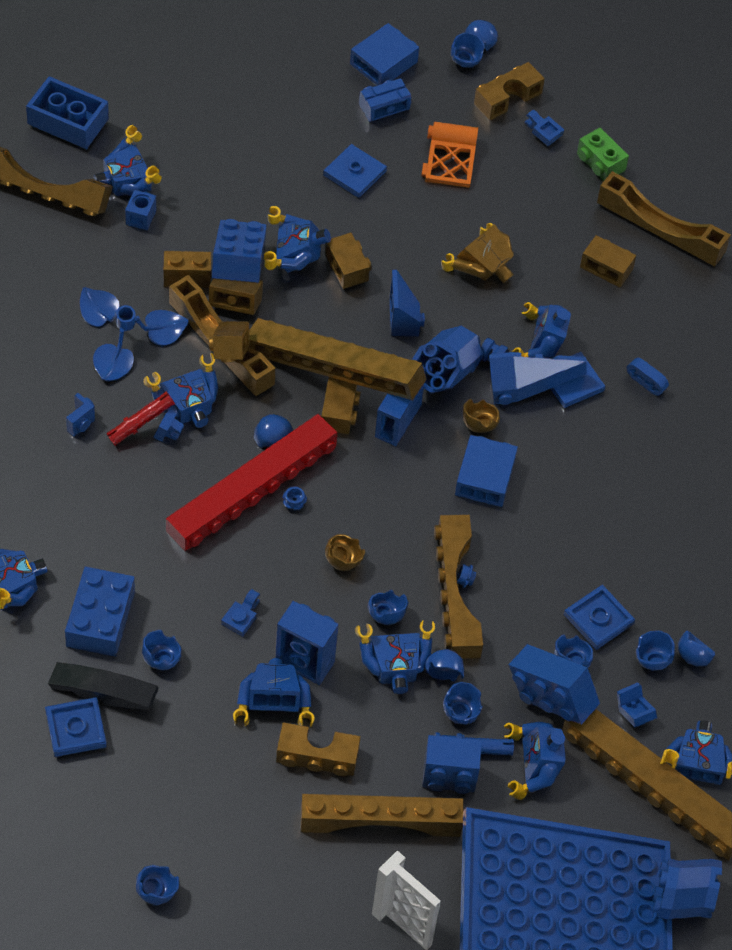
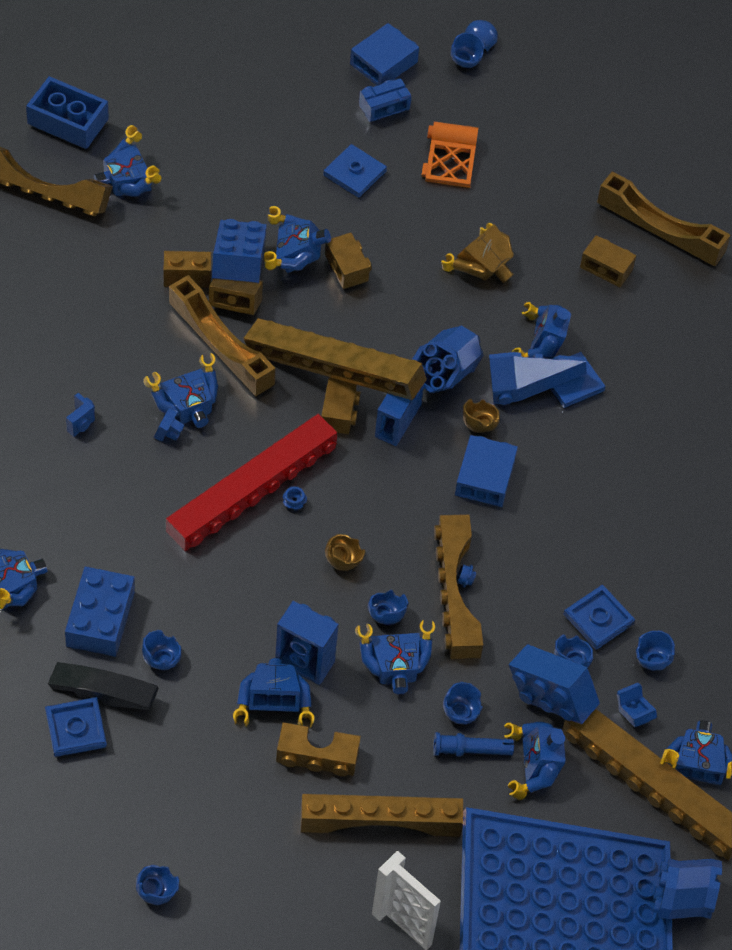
blue plant [80,287,188,381] -> none
red pin [106,391,175,446] -> none
blue brick [125,190,157,231] -> none
pearl gold brick [209,321,250,362] -> none
blue plate [221,589,260,637] -> none
blue hair [254,414,293,448] -> none
blue slope [389,270,425,336] -> none
blue brick [422,735,481,794] -> none
blue hair [425,649,464,682] -> none
pearl gold arch [474,62,545,120] -> none
blue wheel [481,338,510,362] -> none
blue plate [525,110,565,146] -> none
bright green brick [577,128,629,180] -> none
blue beam [626,358,669,396] -> none
blue hair [678,631,715,667] -> none

